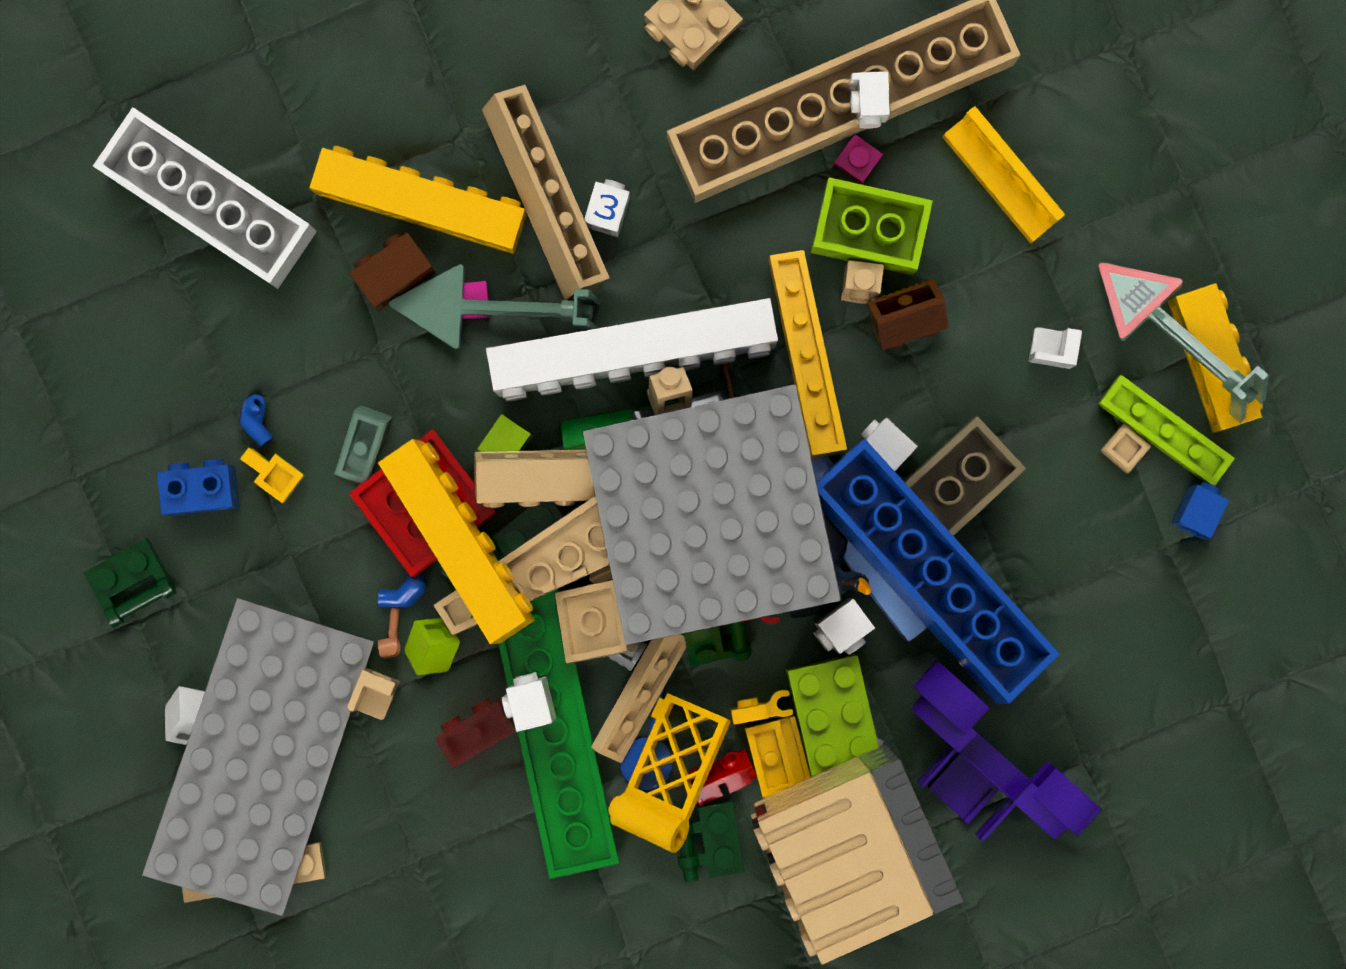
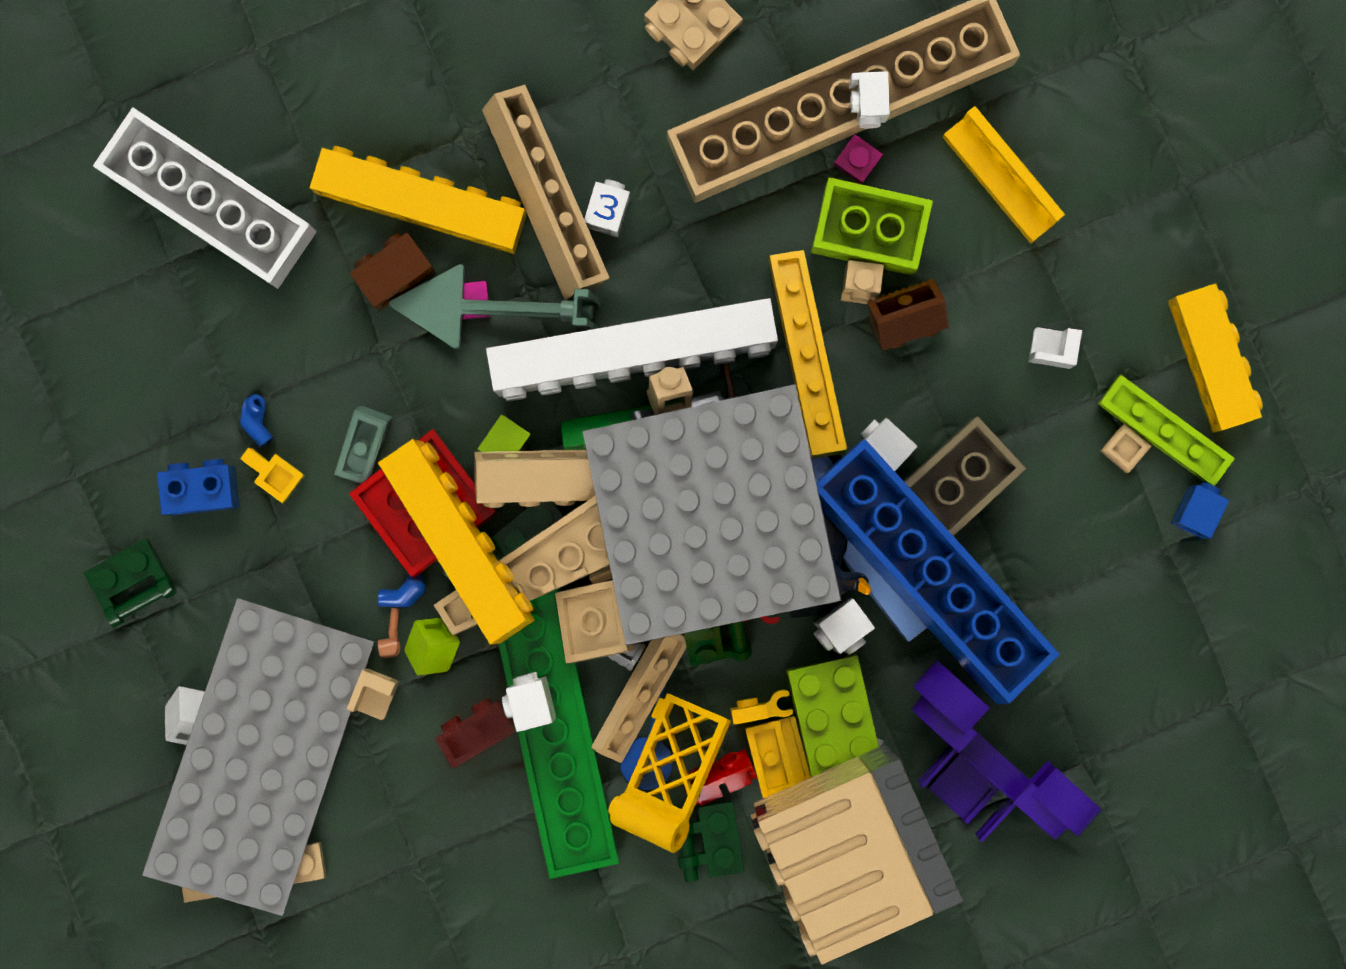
piece [1099,263,1269,423] -> none

